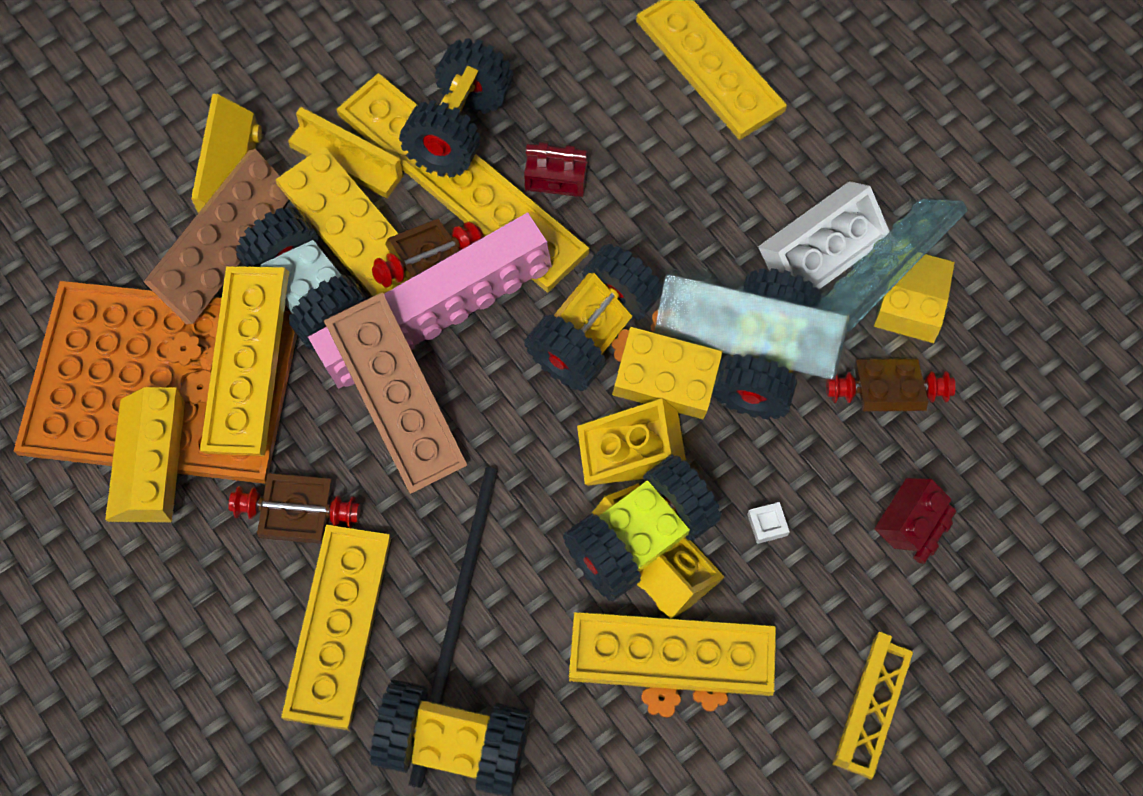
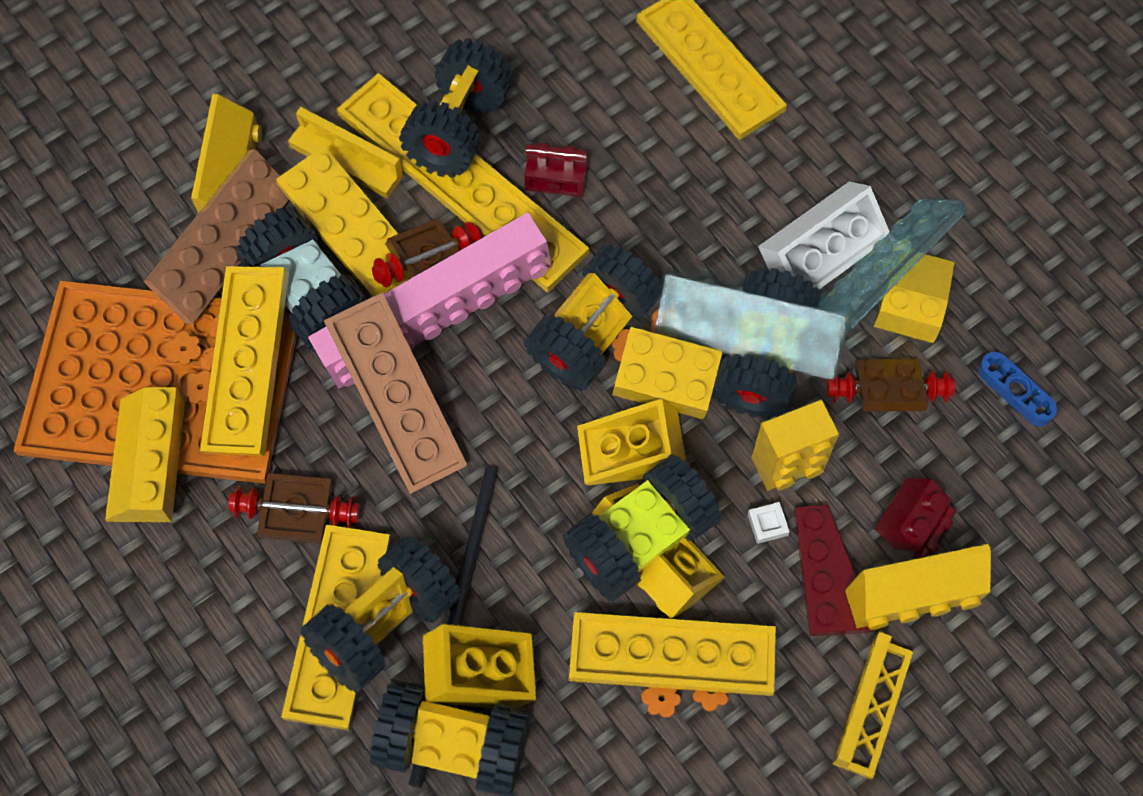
none -> black plate [300,536,460,693]
none -> yellow brick [423,624,536,708]
none -> yellow brick [751,400,839,491]
none -> dark red wing [794,505,877,637]
none -> yellow slope [845,544,991,630]
none -> blue beam [978,352,1057,427]

